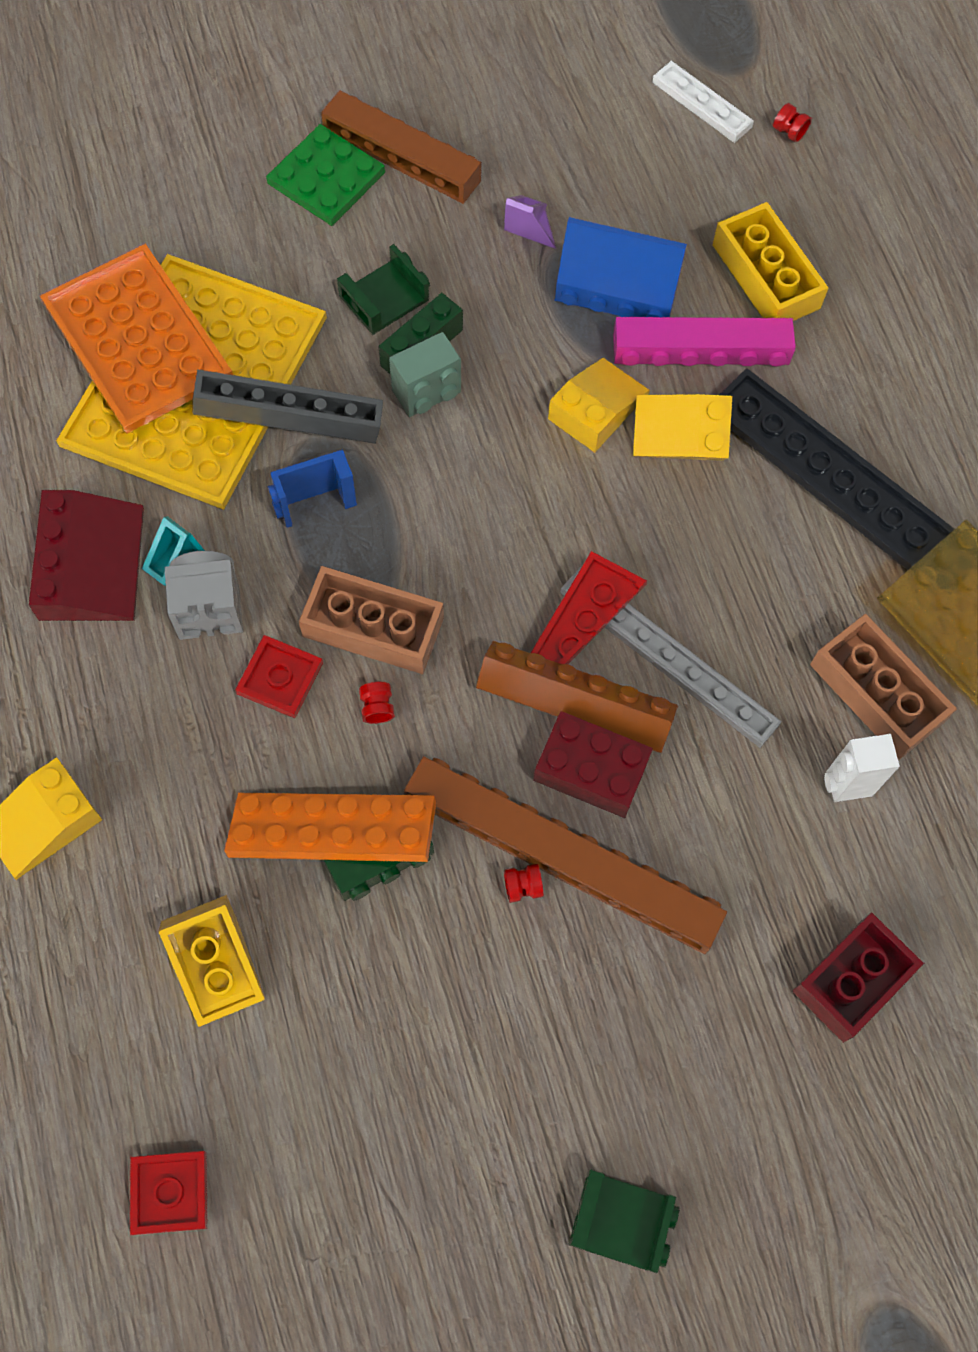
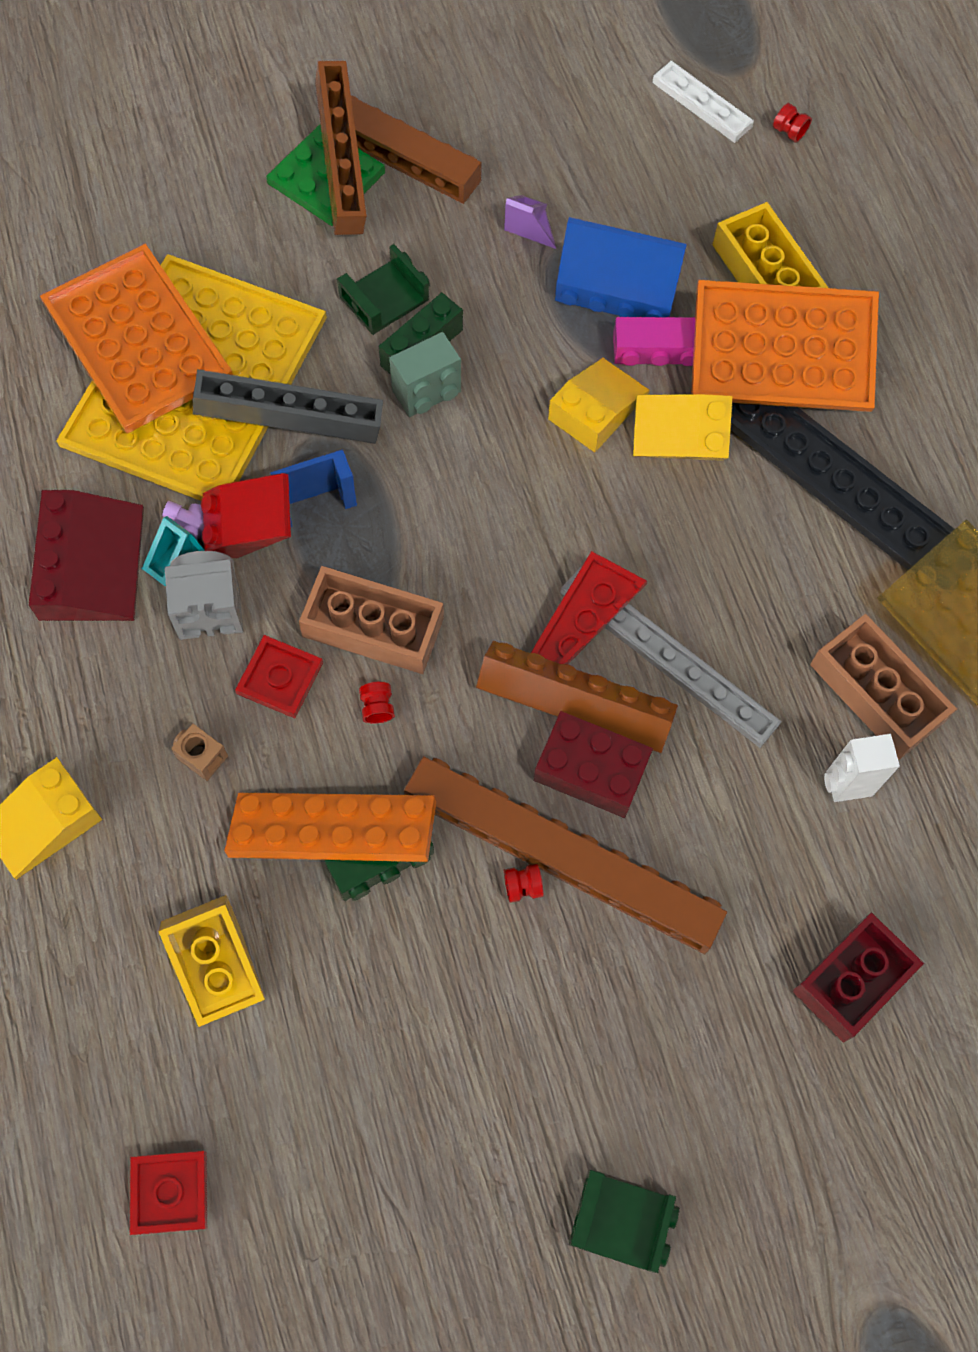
none -> lavender plate [162,500,204,541]
none -> medium nougat brick [171,723,228,781]
none -> red slope [201,473,291,559]
none -> dark orange brick [315,61,367,235]
none -> orange plate [691,280,879,412]

